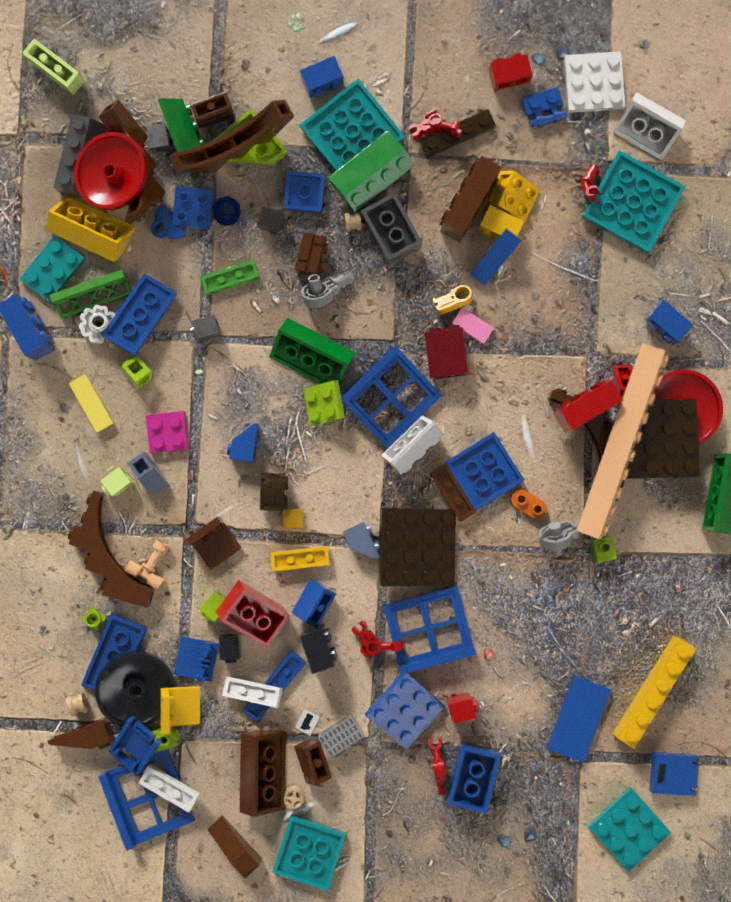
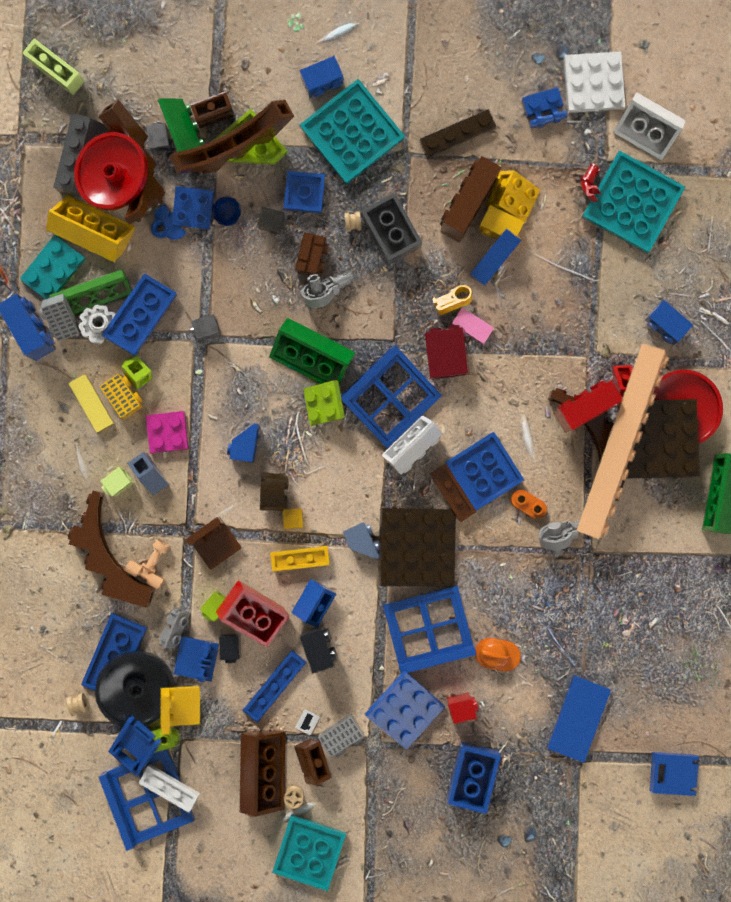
reddish brown slope [47,717,115,750] -> none
lime plate [82,607,106,630] -> none
bright green tile [200,260,260,296] -> none
reddish brown slope [208,815,262,879] -> none
white plate [222,677,283,708] -> none
green slope [327,131,414,212] -> none
red piece [351,620,403,659] -> none
red piece [408,110,462,141] -> none
red piece [428,738,446,795] -> none
red brick [488,53,533,91] -> none
teal plate [588,787,671,872] -> none
lime brick [590,536,617,563] -> none
yellow brick [613,635,696,749] -> none
none -> light grey brick [39,293,79,342]
none -> yellow brick [99,373,144,419]
none -> light grey hinge [159,607,190,649]
none -> orange piece [475,638,521,671]

